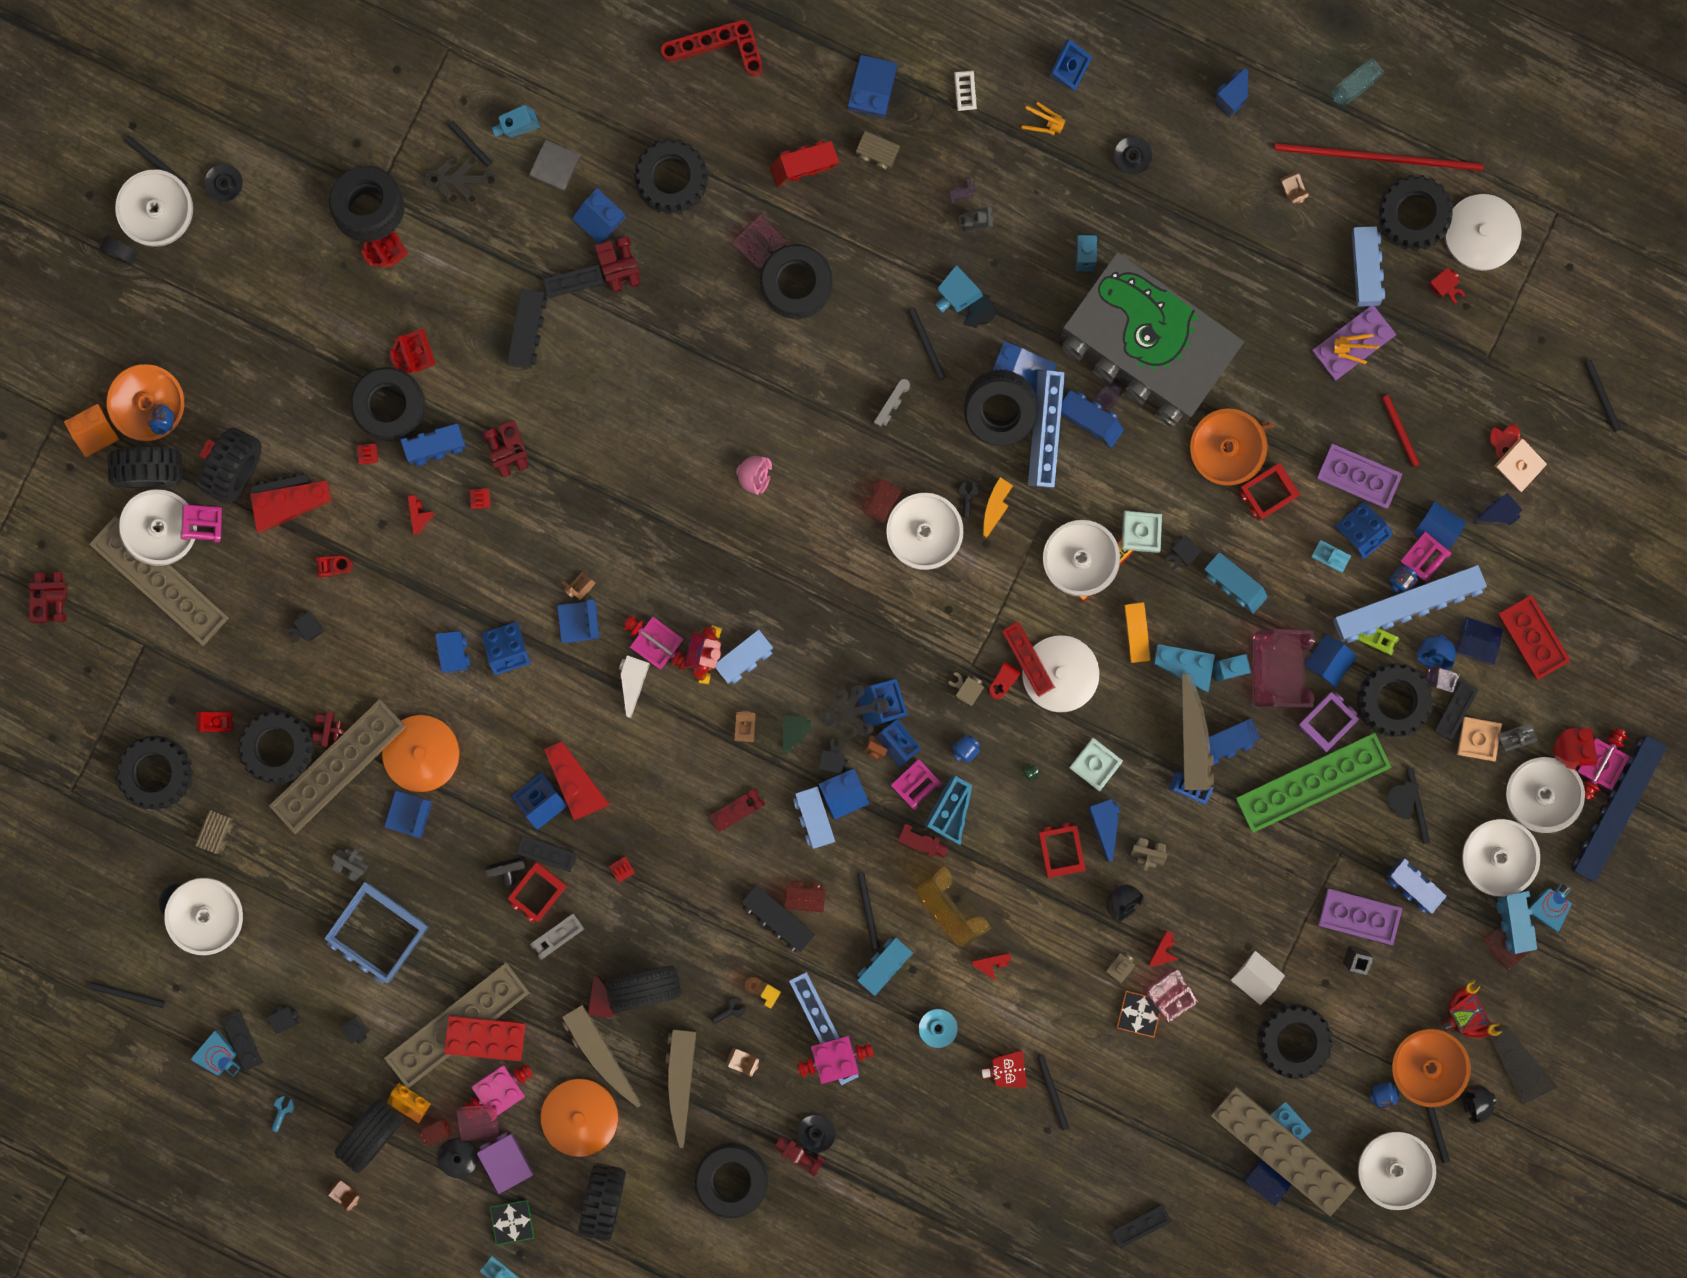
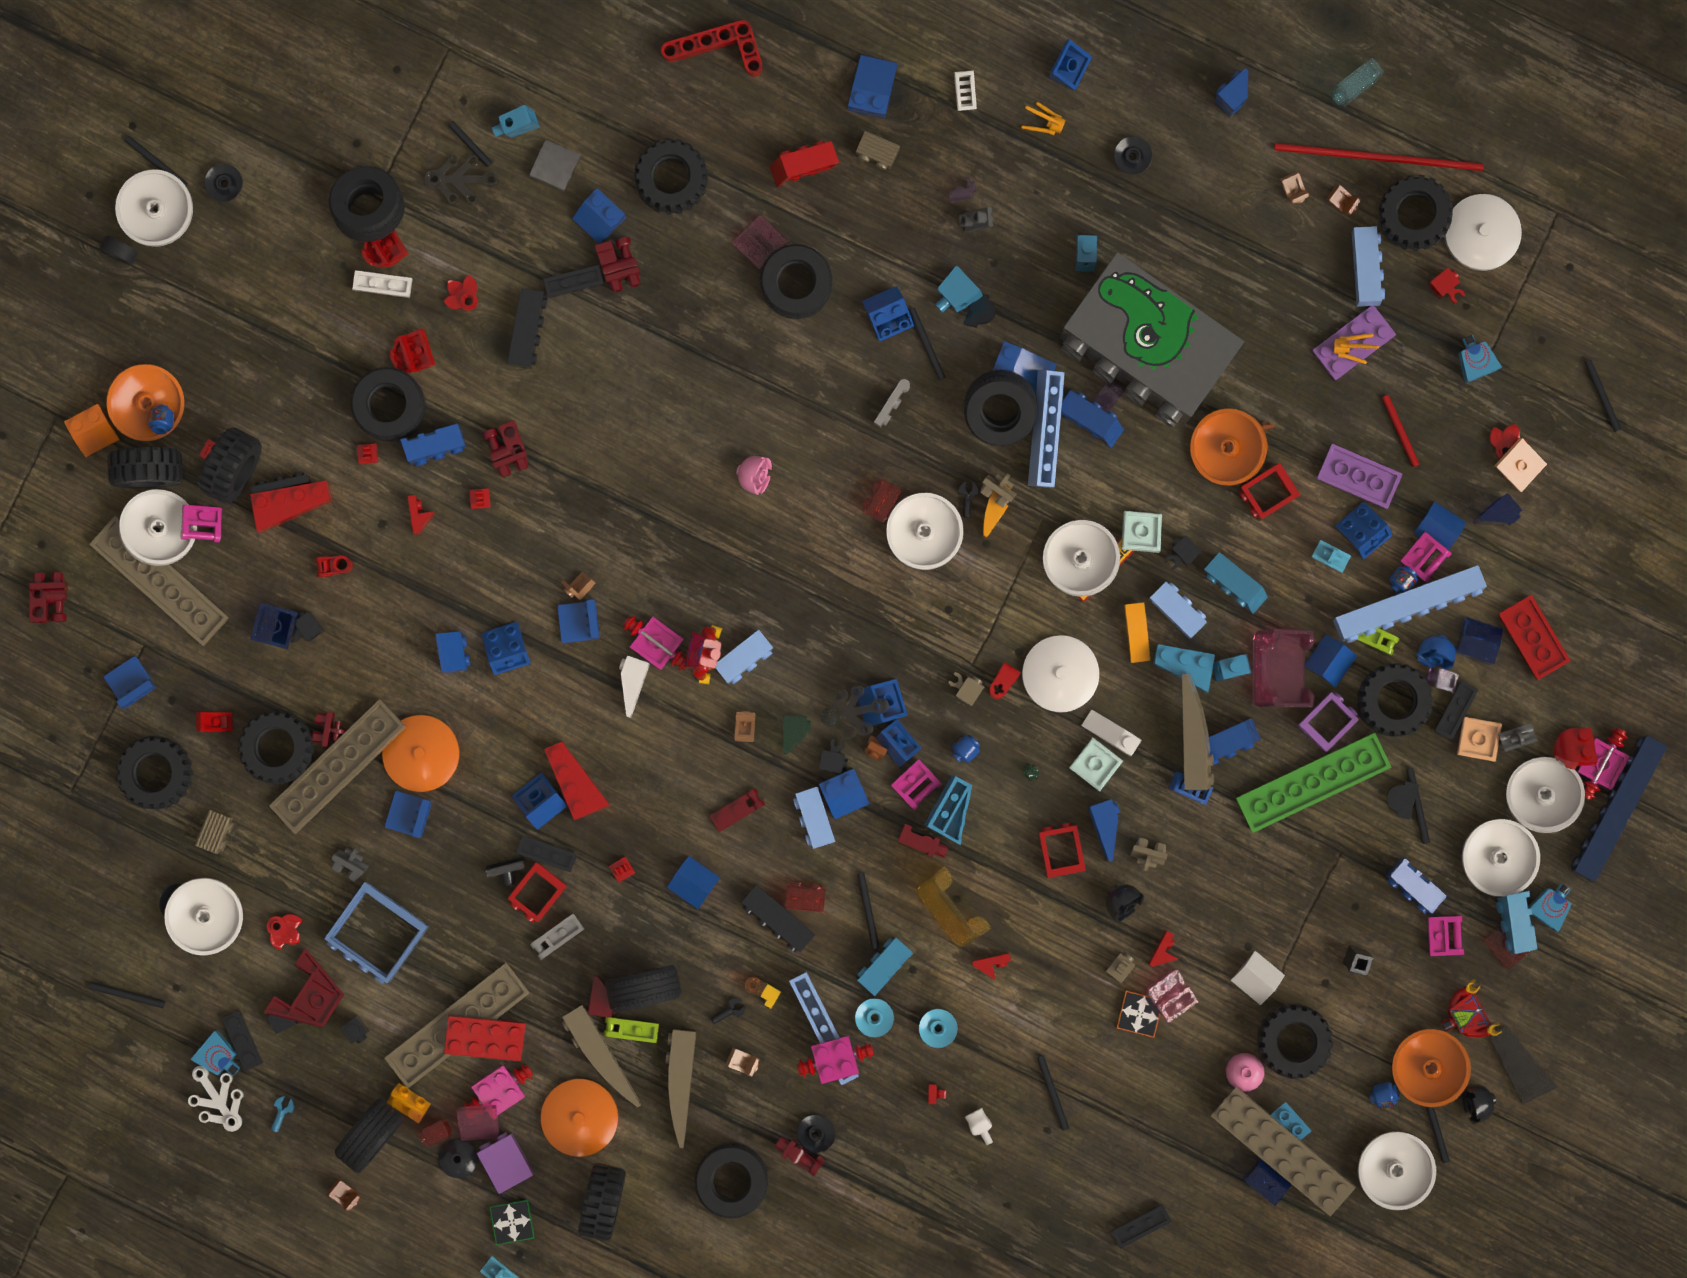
red torso [982,1050,1027,1088] -> none
red tile [1002,621,1056,697] -> none
medium lavender tile [1318,888,1402,945] -> none
none -> blue bracket [104,656,157,709]
none -> white plant [188,1066,244,1132]
none -> clear blue slope [250,603,298,650]
none -> dark red wing [264,948,344,1028]
none -> red plate [266,914,302,950]
none -> white plate [352,270,413,298]
none -> red plate [444,275,478,311]
none -> lime plate [603,1017,659,1043]
none -> blue slope [667,856,720,909]
none -> medium azure dish [855,999,894,1037]
none -> blue slope [862,286,914,342]
none -> red tile [928,1083,946,1104]
none -> white piece [965,1108,993,1145]
none -> dark tan hips [980,473,1017,508]
none -> white slope [1081,710,1141,757]
none -> light blue brick [1149,582,1207,639]
none -> bright pink cylinder [1225,1053,1264,1091]
none -> dark orange bracket [1326,184,1361,215]
none -> dark pink plate [1427,916,1464,956]
none -> dark azure torso [1458,335,1502,384]

